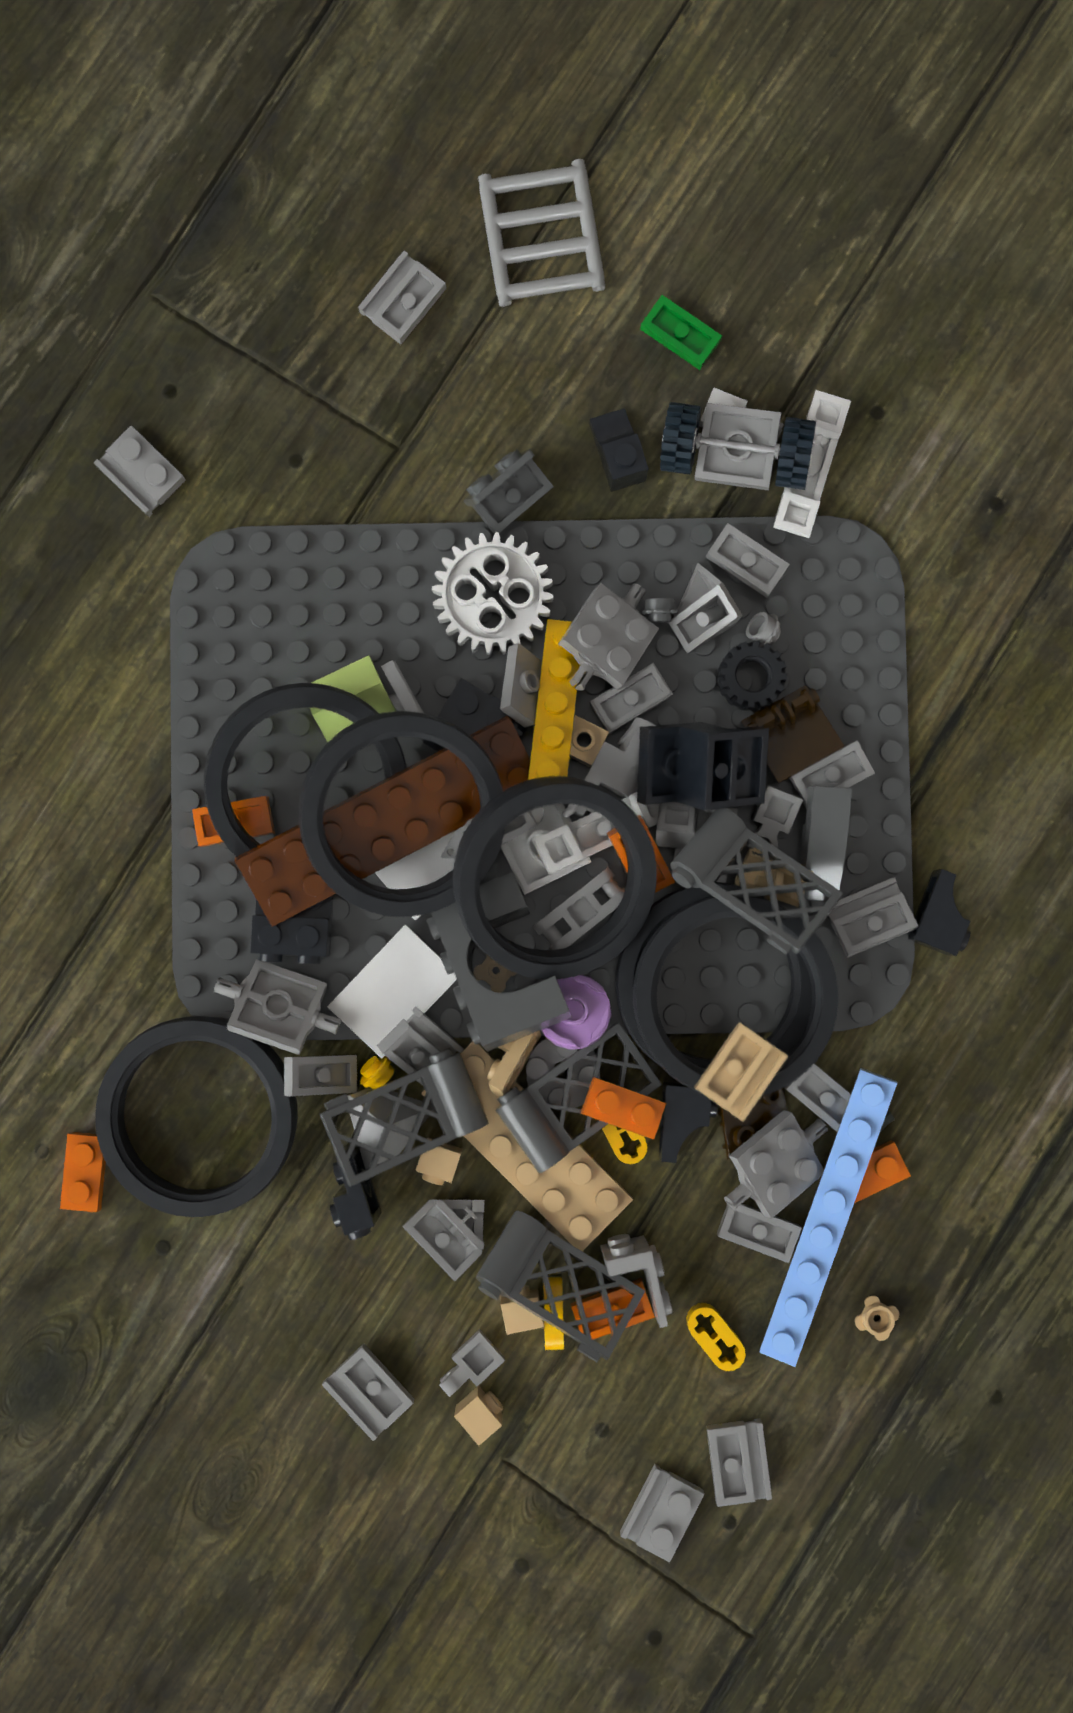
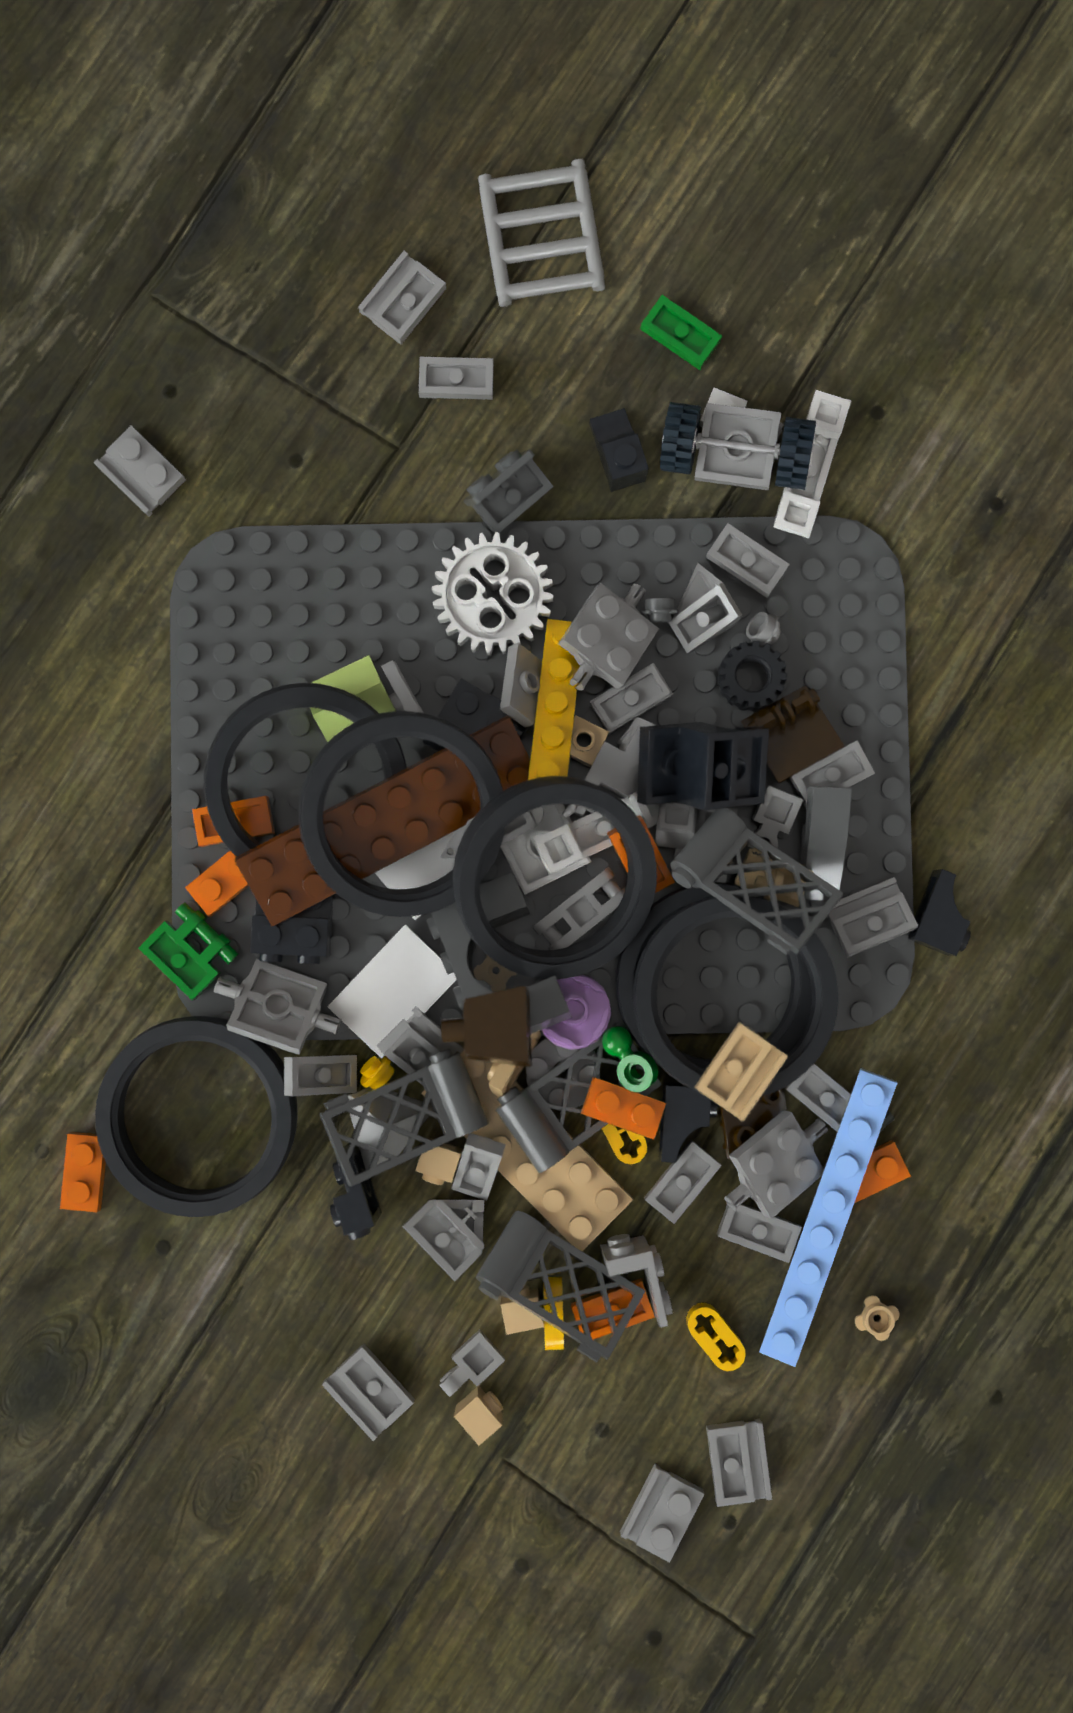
none -> green plate [138,902,239,1001]
none -> orange plate [185,851,249,917]
none -> light grey plate [419,357,494,400]
none -> dark brown torso [441,986,532,1067]
none -> light grey plate [452,1133,506,1201]
none -> green plate [602,1026,658,1092]
none -> light grey plate [644,1140,722,1224]

